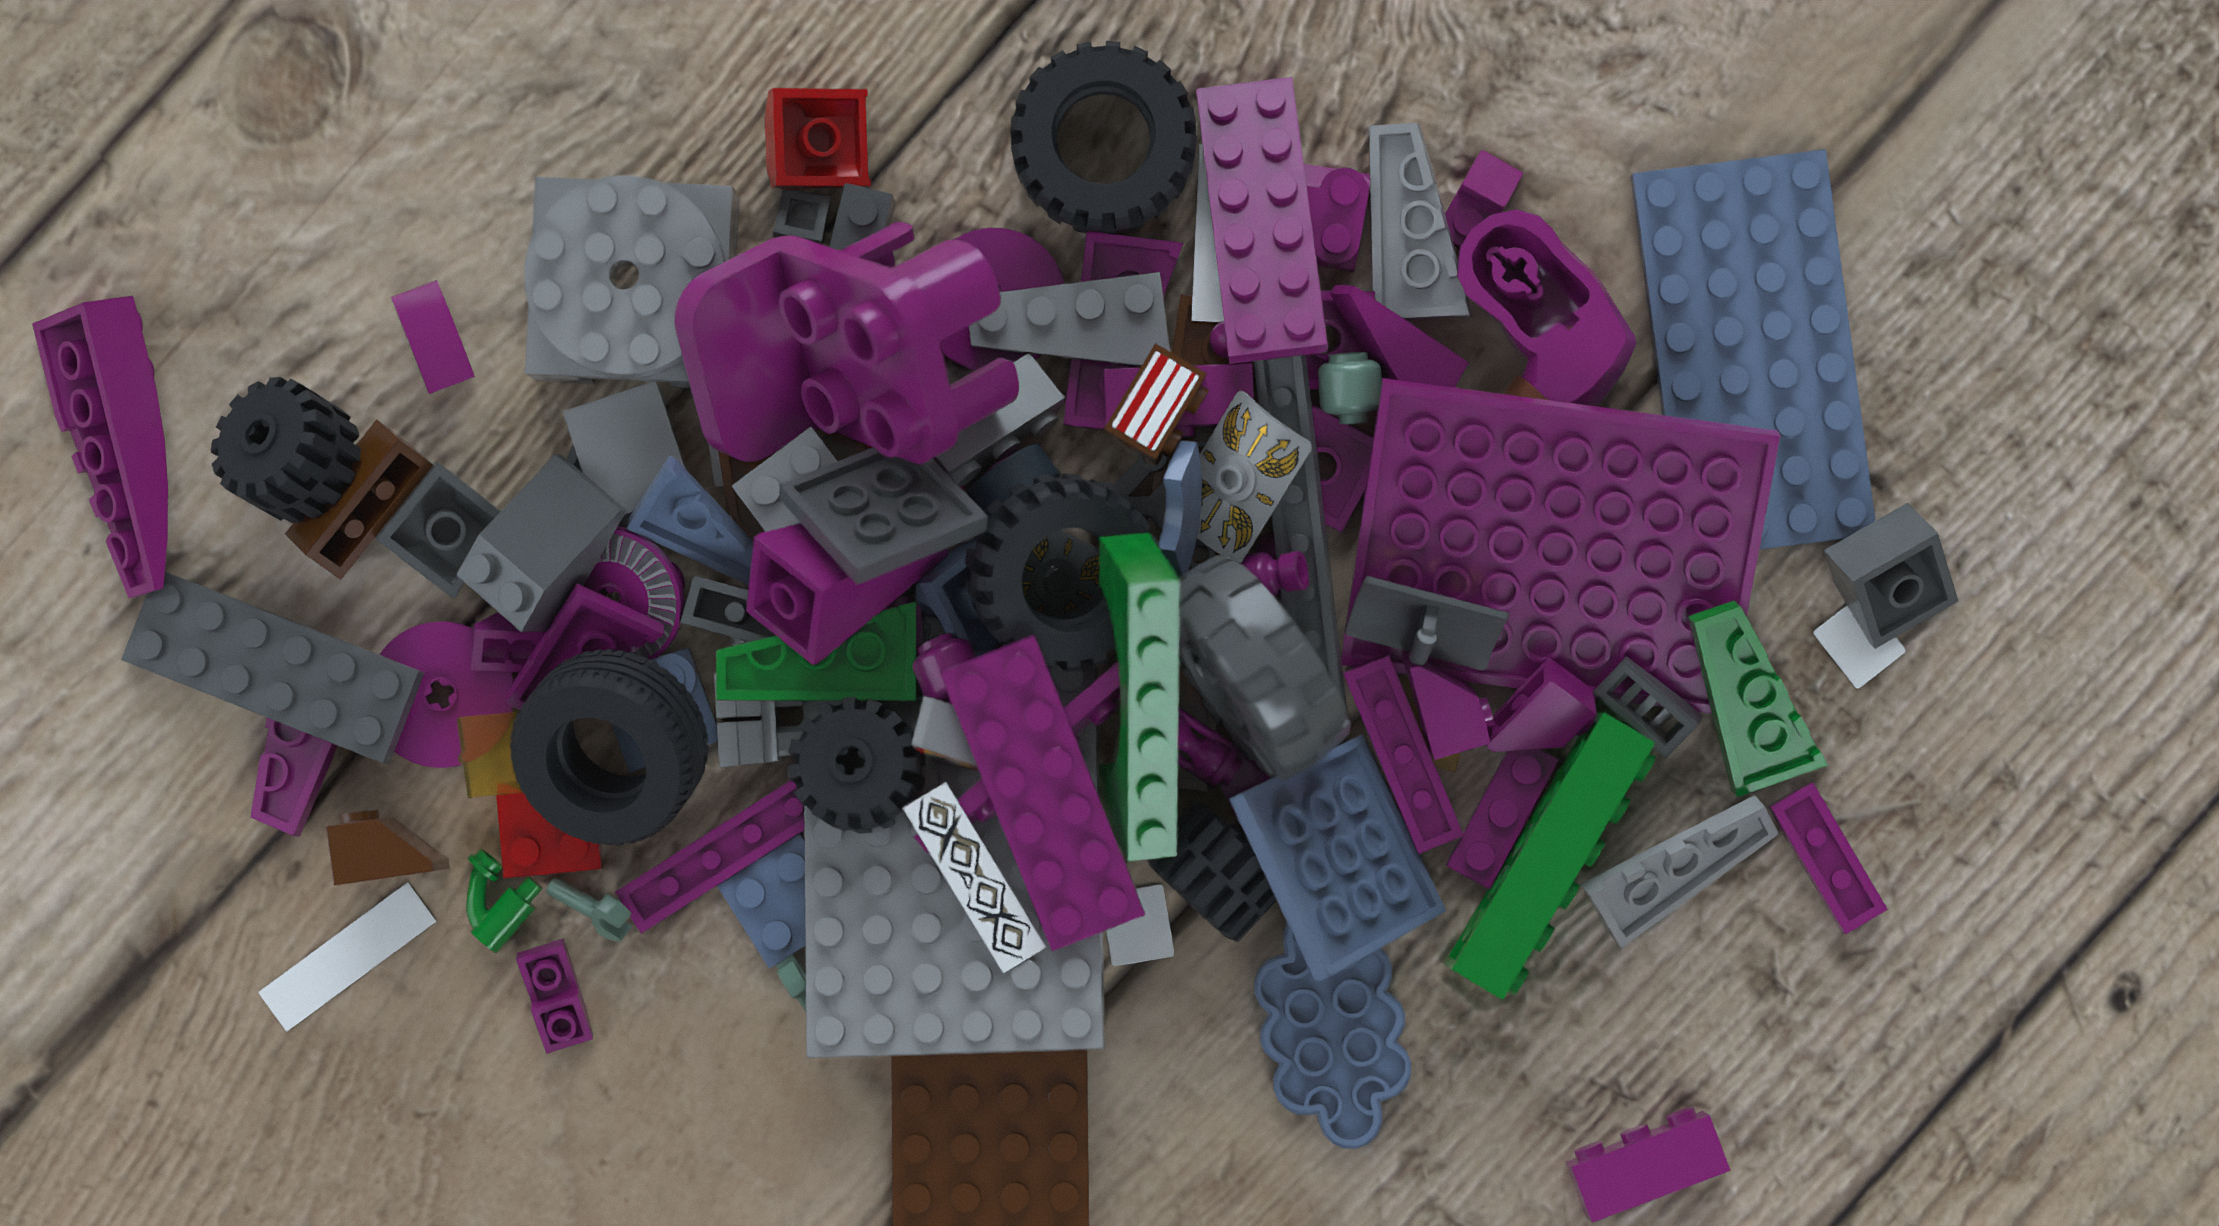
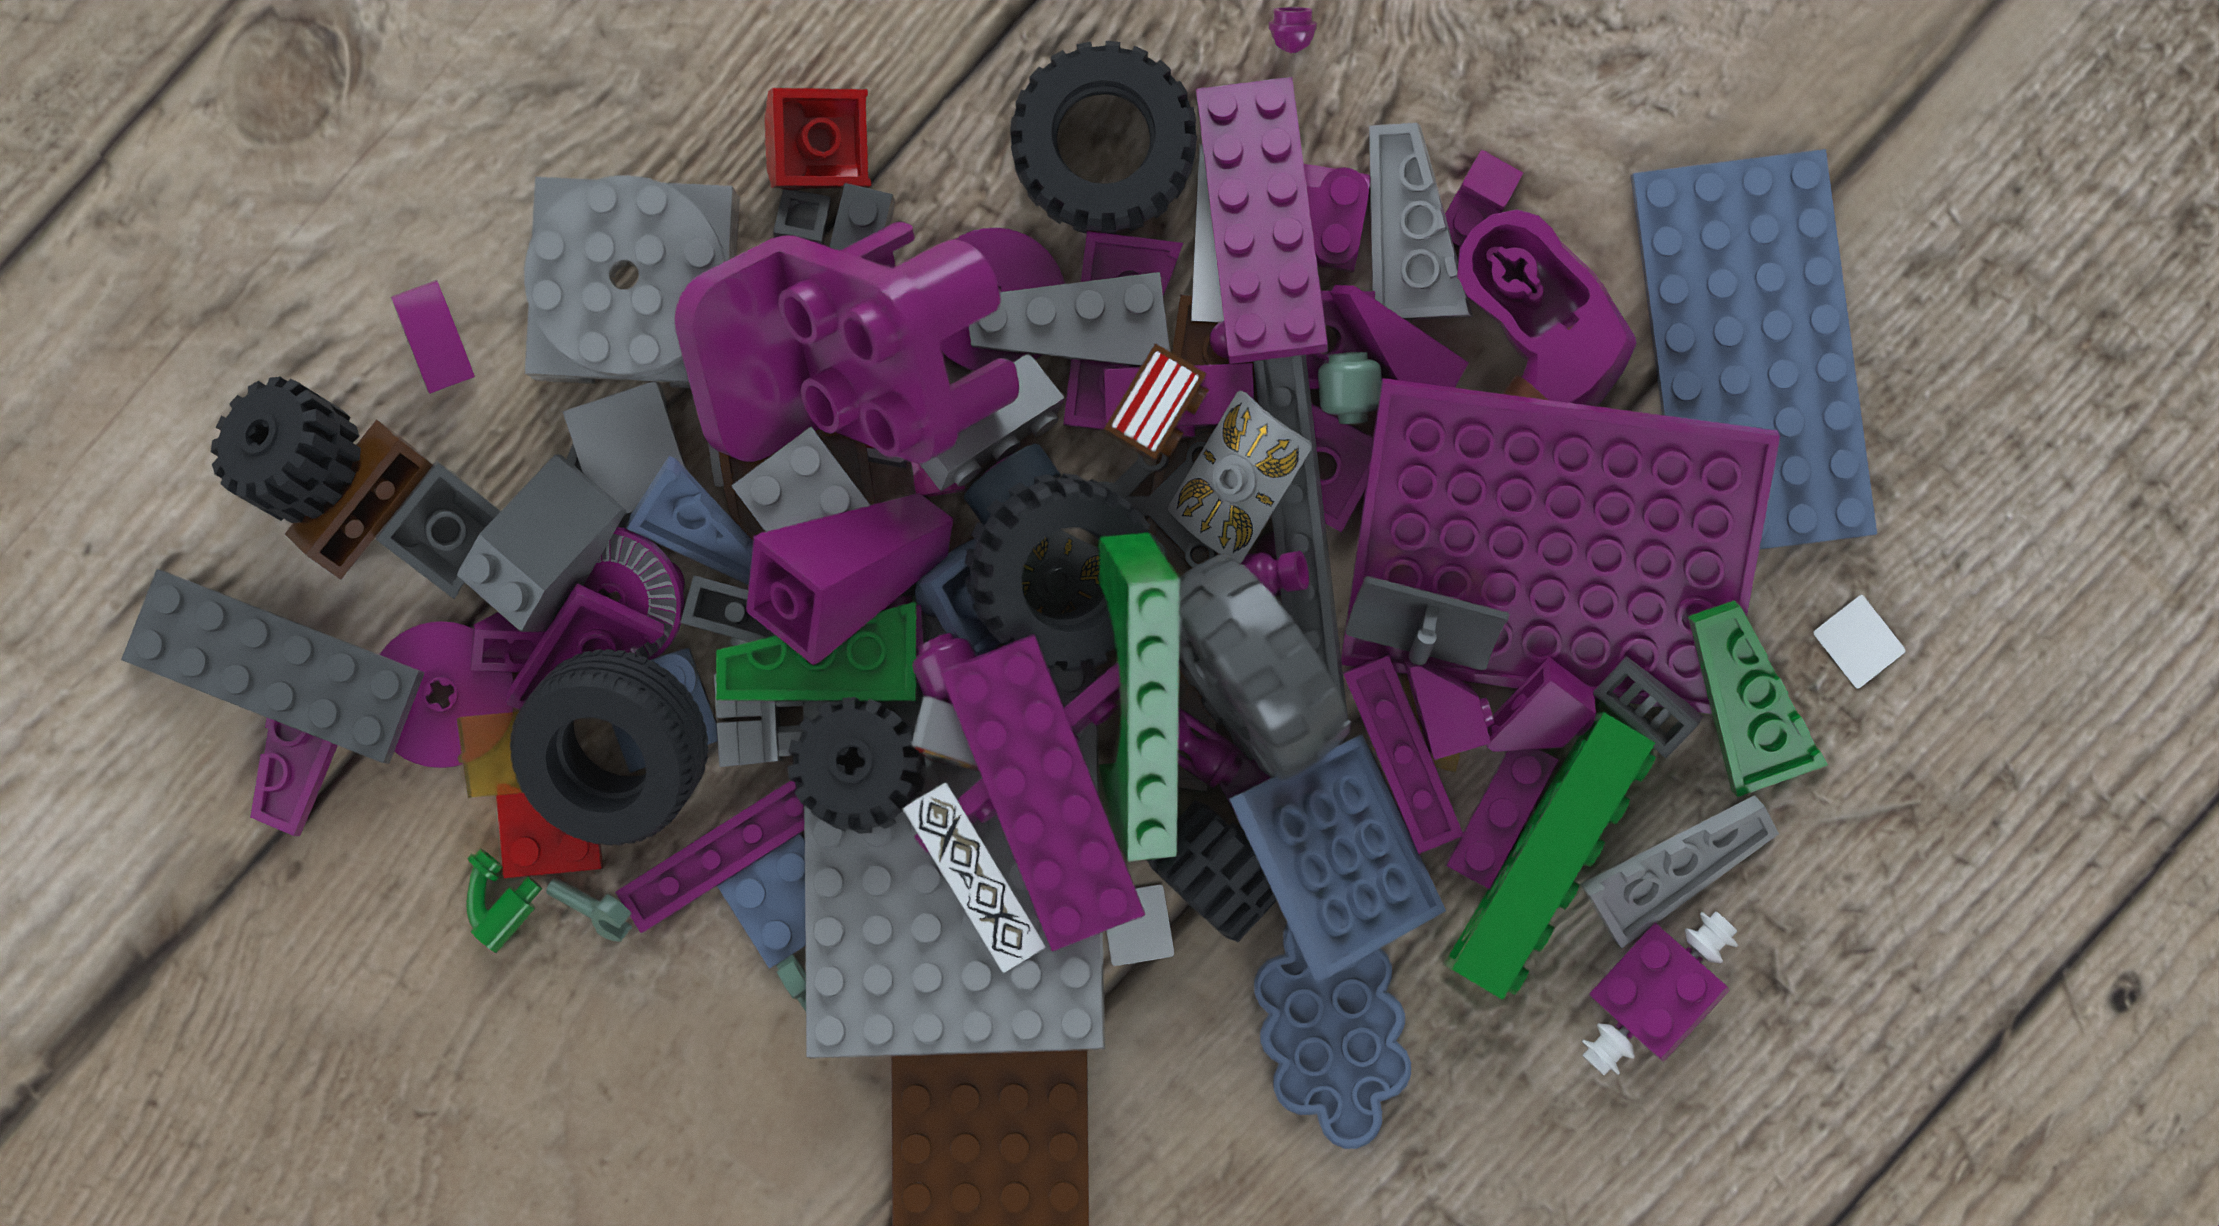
magenta wedge [32,296,168,599] -> none
white sticker [258,882,436,1032] -> none
reddish brown slope [326,810,450,886] -> none
magenta slope [516,938,593,1054] -> none
dark grey plate [779,447,988,585] -> none
sand blue tile [1159,440,1202,578] -> none
magenta brick [1566,1107,1731,1223] -> none
magenta plate [1768,782,1888,934] -> none
dark grey slope [1824,503,1959,649] -> none
none -> magenta plate [1268,7,1317,53]
none -> magenta plate [1582,911,1738,1075]

